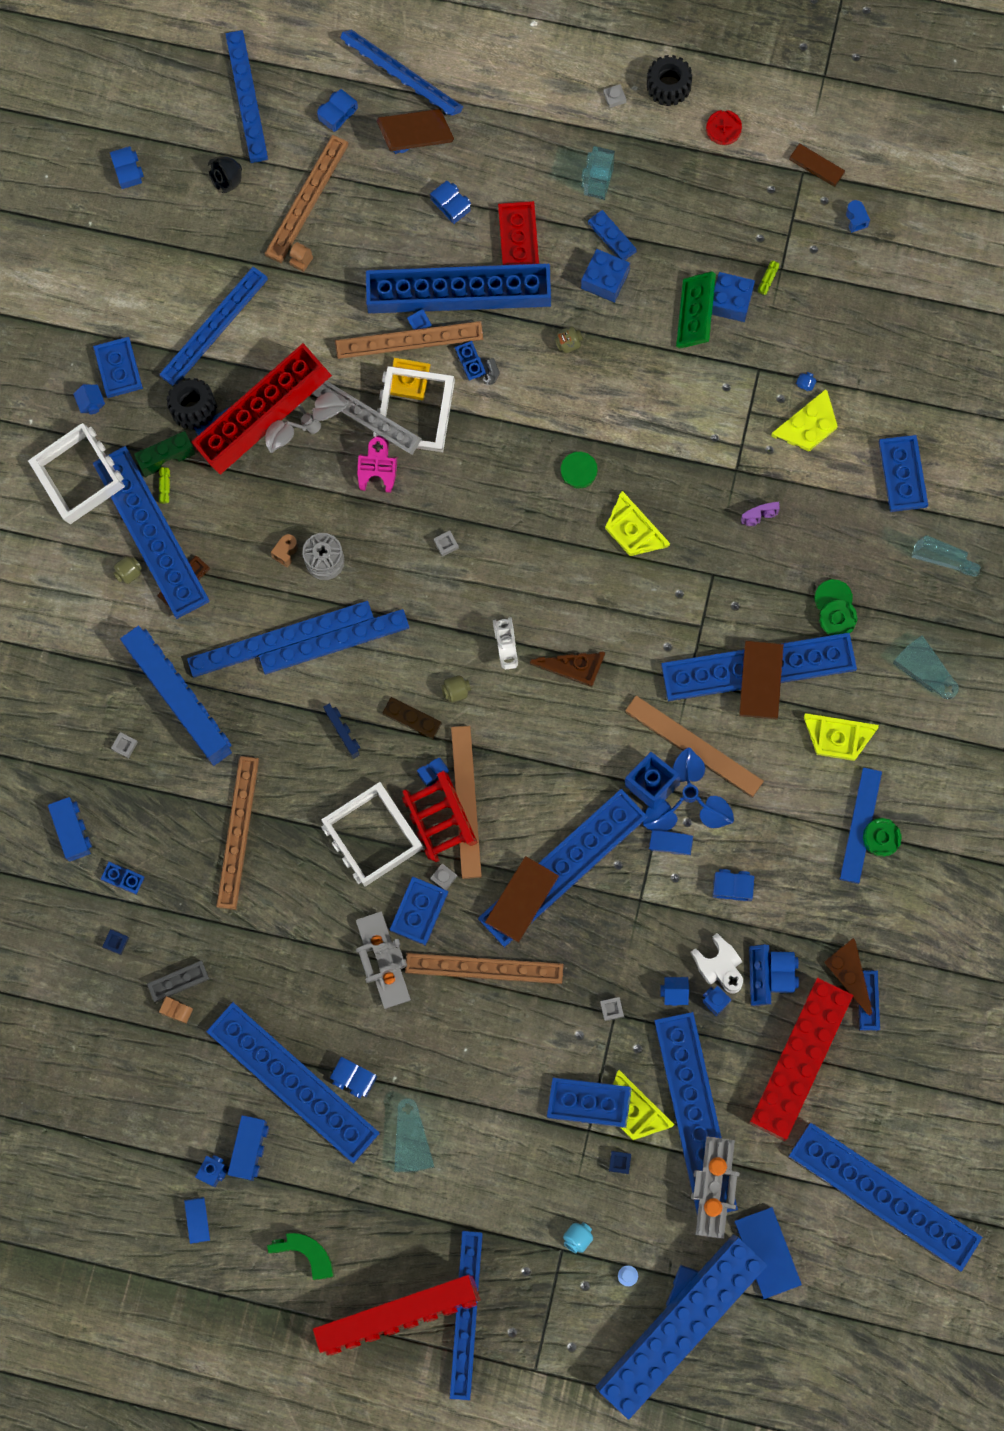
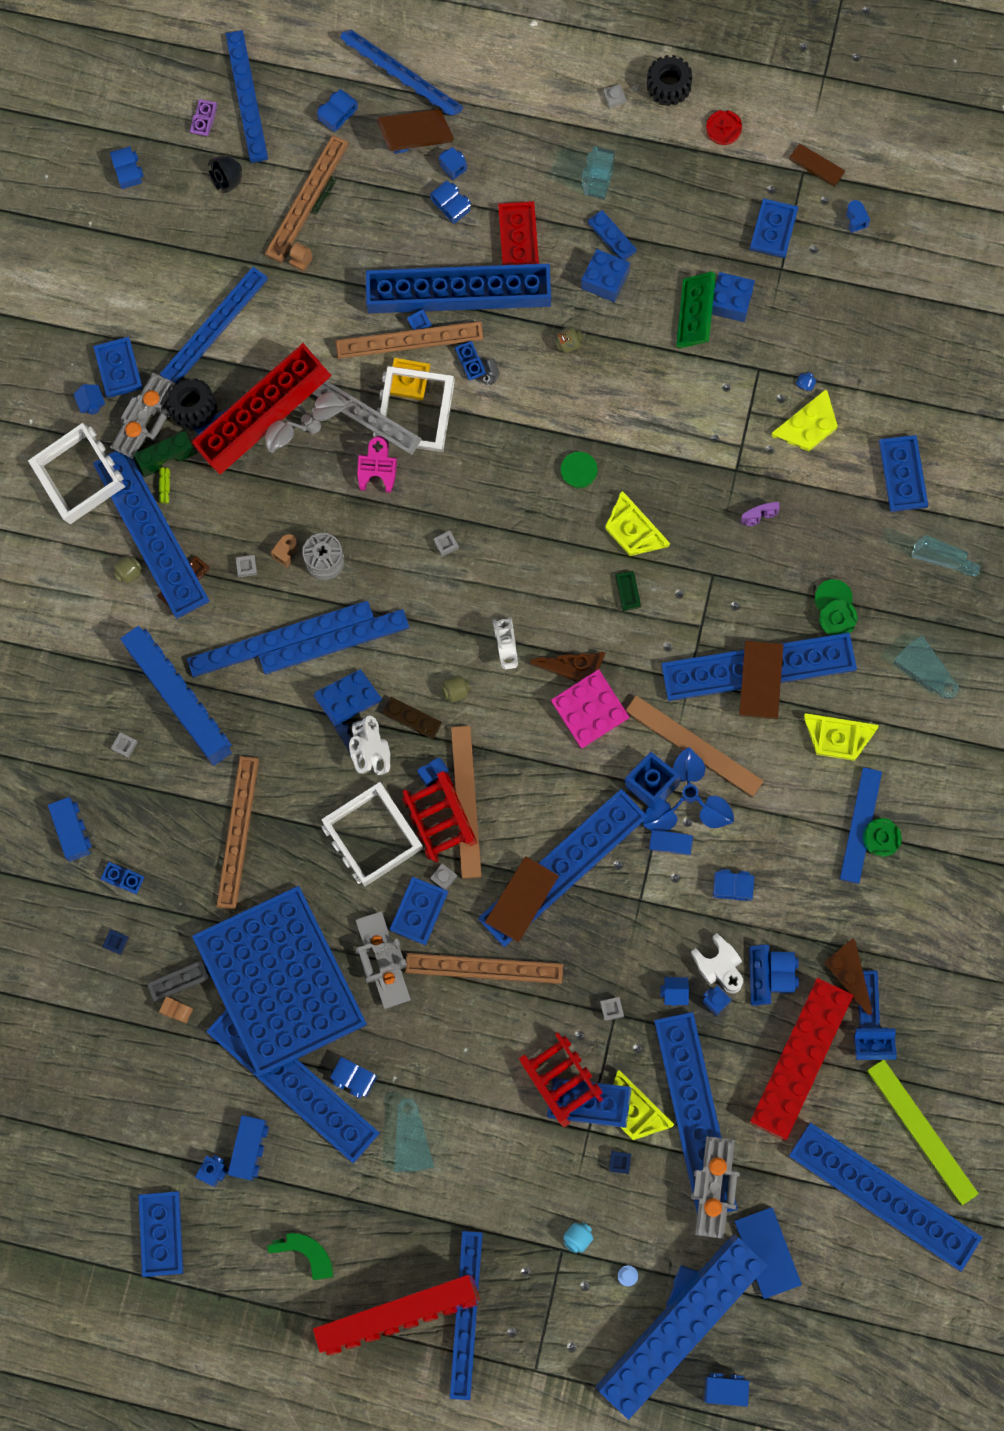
blue slope [184,1197,210,1244] -> none
lime axle [757,260,779,295] -> none
none -> light grey piece [110,373,176,459]
none -> blue plate [139,1191,184,1277]
none -> medium lavender slope [190,99,218,137]
none -> blue plate [192,886,367,1077]
none -> light grey plate [236,555,257,577]
none -> dark green piece [310,173,337,215]
none -> blue plate [313,669,382,726]
none -> white piece [349,716,390,775]
none -> blue brick [439,147,467,180]
none -> red fence [518,1032,603,1128]
none -> dark pink plate [550,669,630,749]
none -> dark green tile [615,571,641,611]
none -> blue brick [704,1373,749,1407]
none -> blue plate [750,198,798,258]
none -> blue bracket [854,1027,897,1060]
none -> lime tile [867,1060,979,1206]

